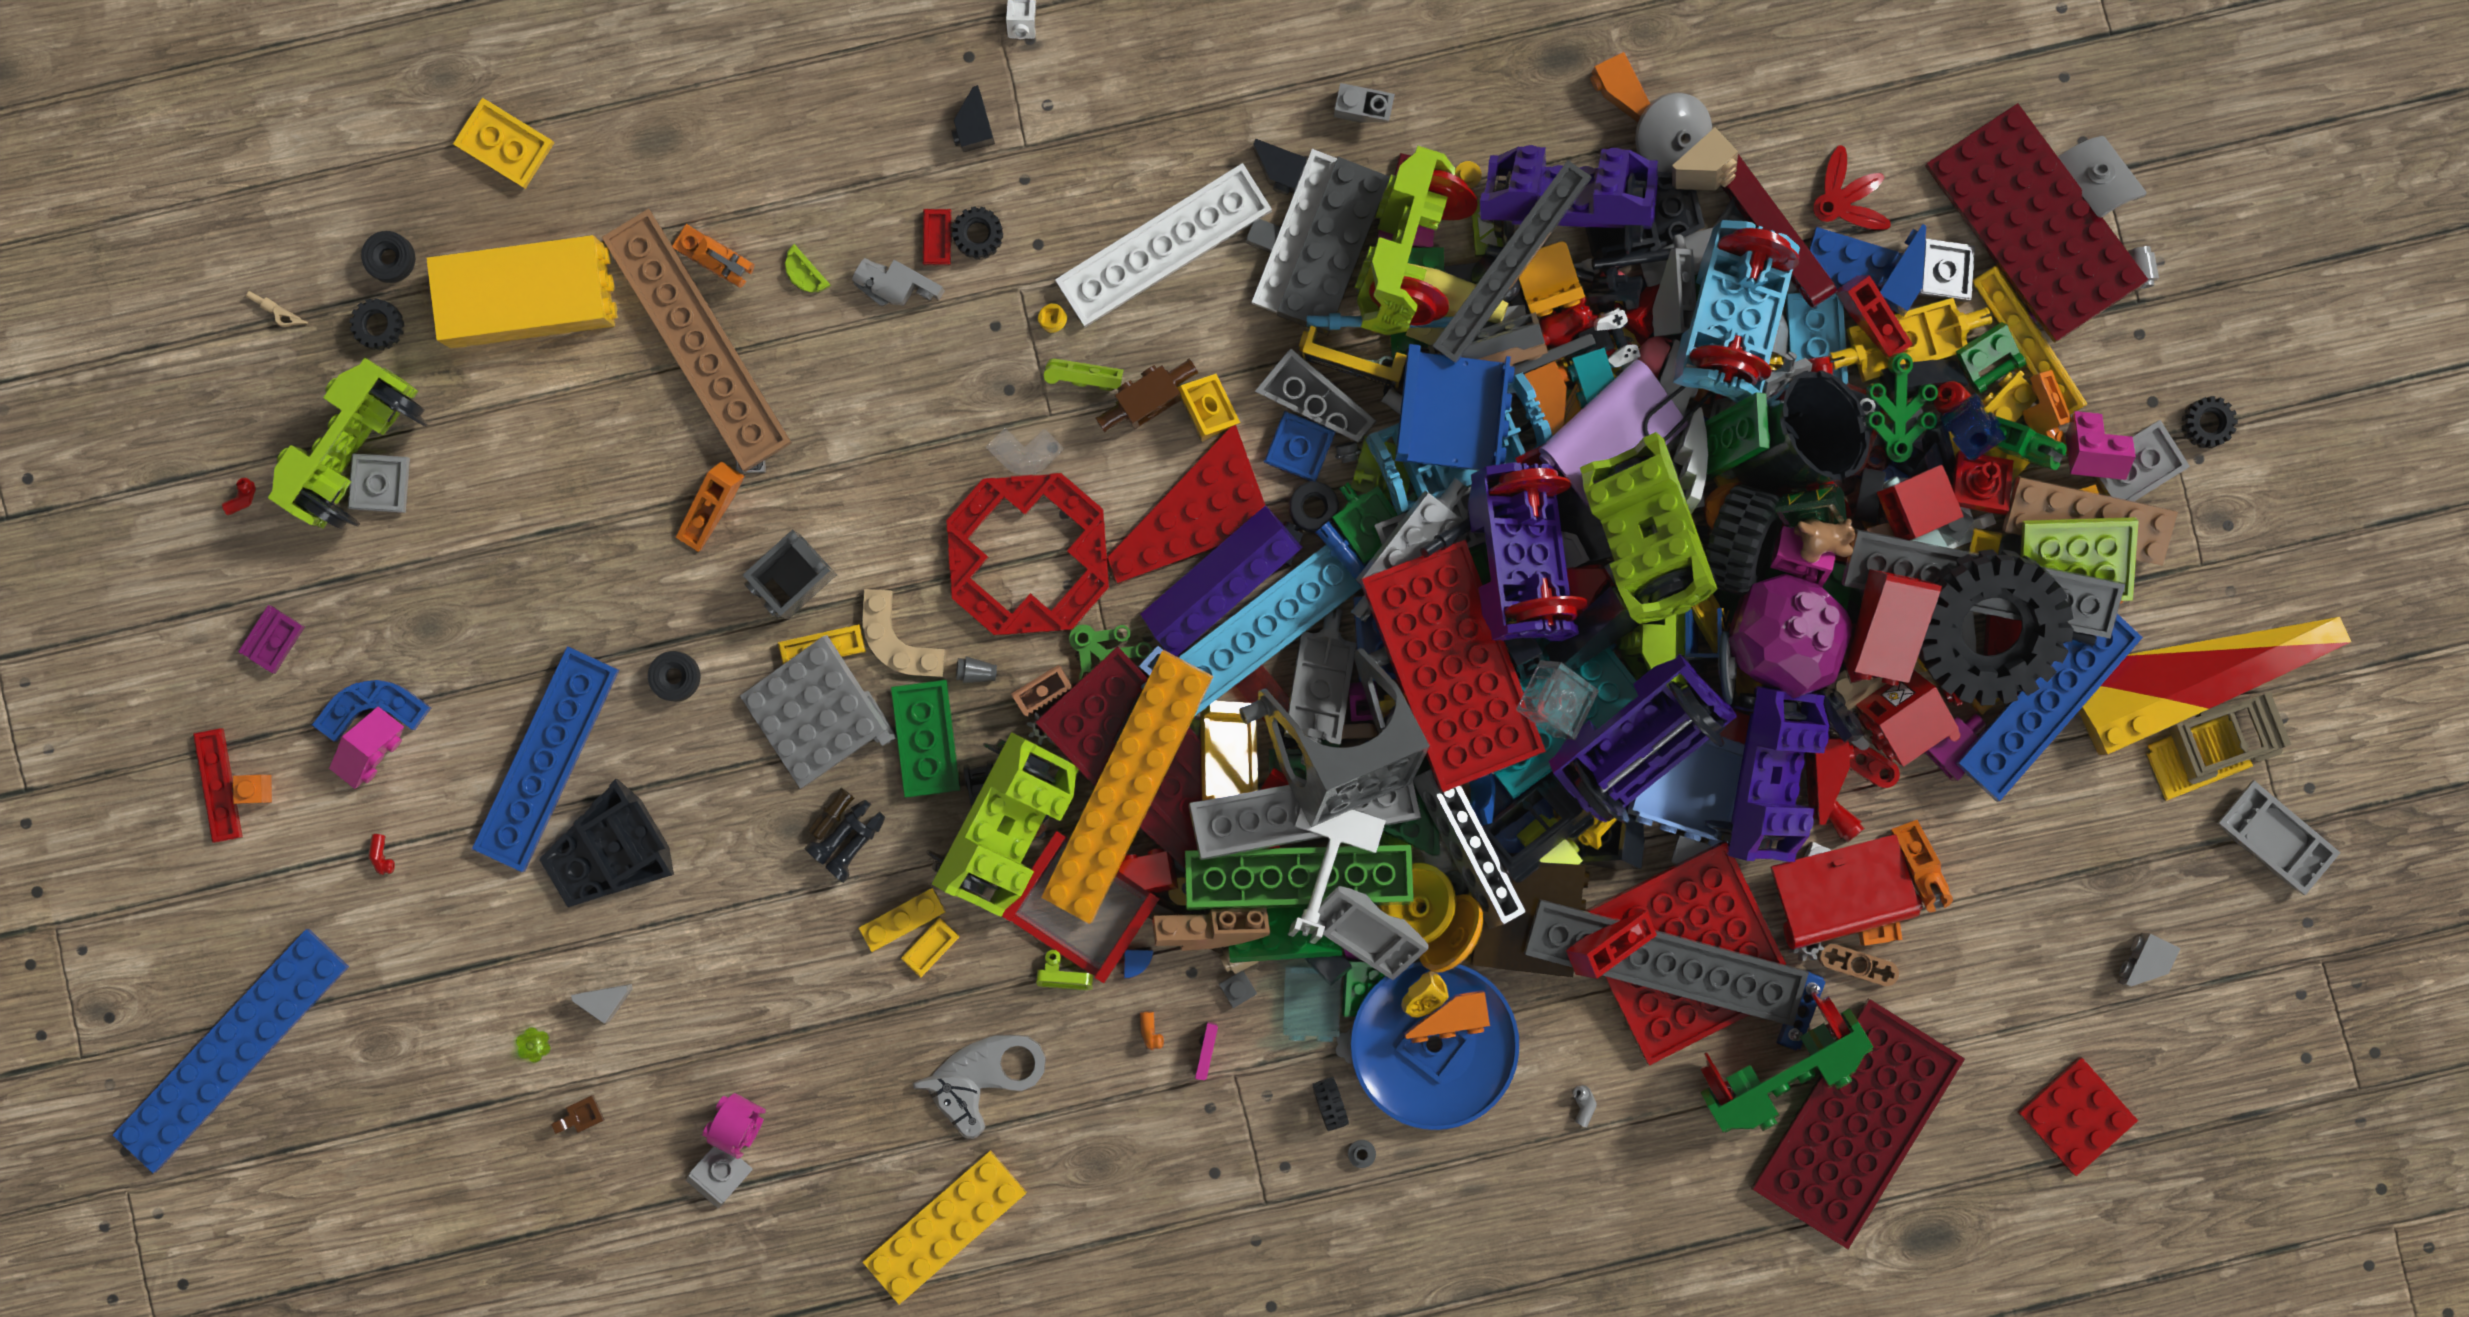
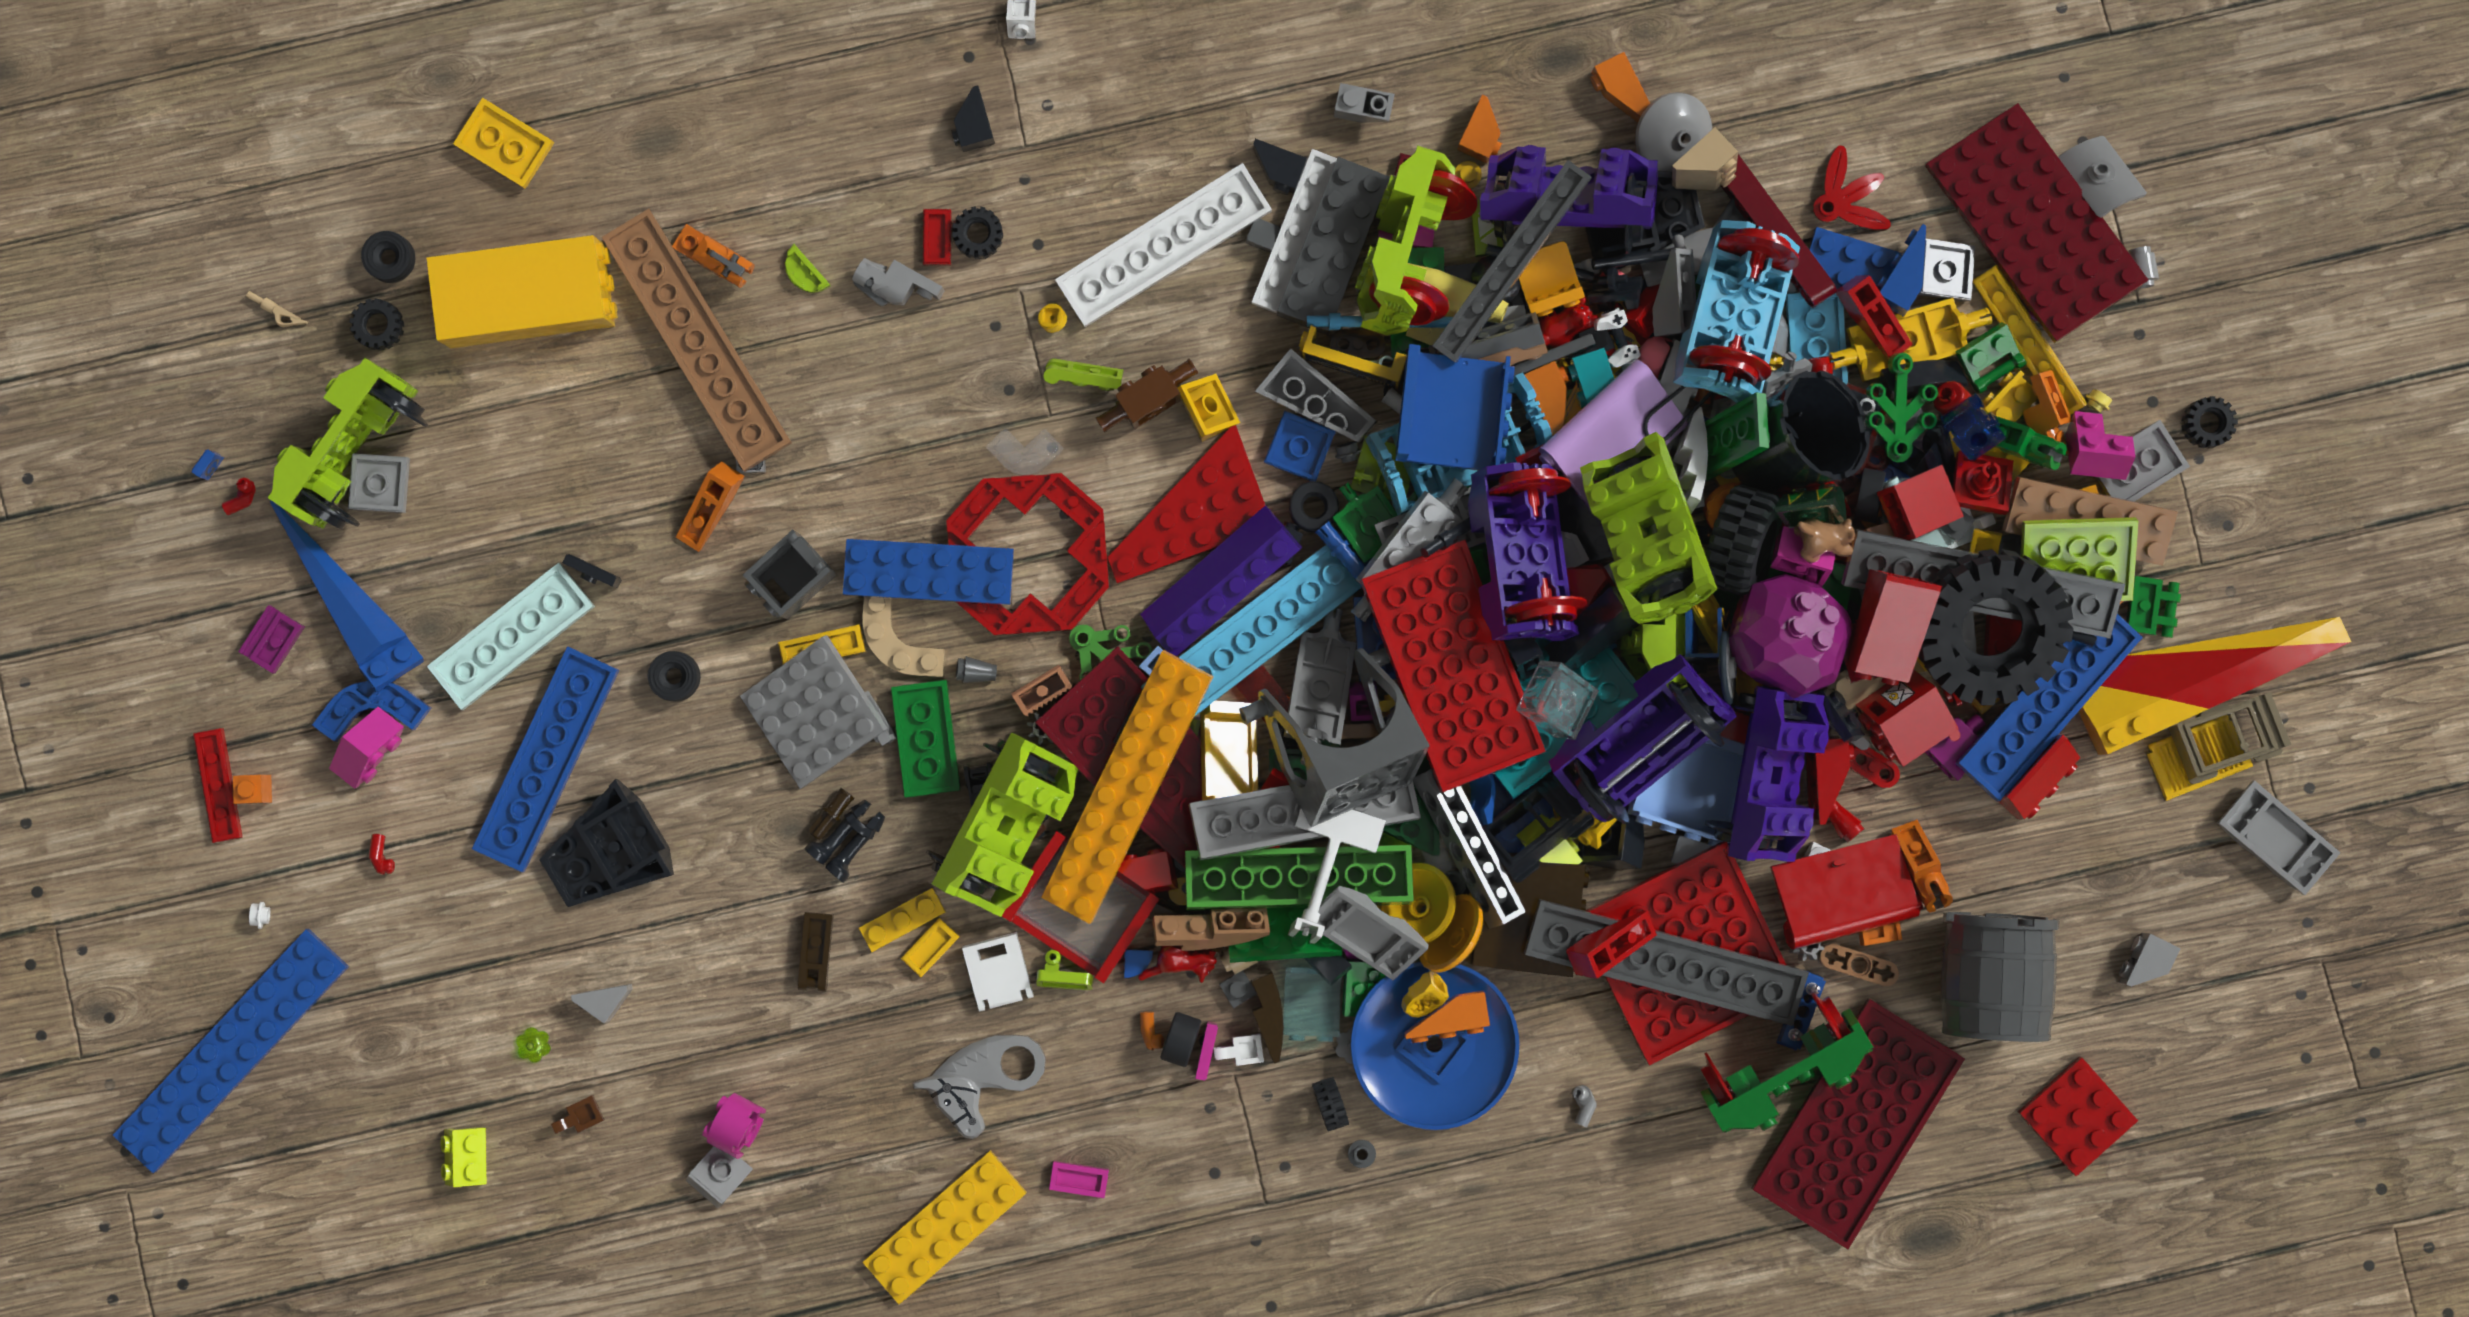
none -> blue tile [192,449,224,480]
none -> white plate [249,902,270,929]
none -> blue plate [270,500,424,692]
none -> light aqua plate [427,563,595,710]
none -> neon yellow bracket [440,1127,487,1187]
none -> black plate [562,554,622,589]
none -> dark brown plate [798,912,834,992]
none -> blue plate [843,539,1014,605]
none -> white container [962,932,1034,1012]
none -> dark pink tile [1049,1161,1109,1198]
none -> red animal [1138,946,1217,983]
none -> black tyre [1160,1012,1201,1067]
none -> white plate [1214,1034,1264,1066]
none -> dark brown slope [1252,972,1284,1064]
none -> dark brown plate [1330,329,1386,359]
none -> orange slope [1457,94,1502,164]
none -> dark grey piece [1940,912,2060,1042]
none -> red slope [1998,734,2080,820]
none -> light yellow plate [2085,389,2112,413]
none -> green plate [2126,576,2181,638]

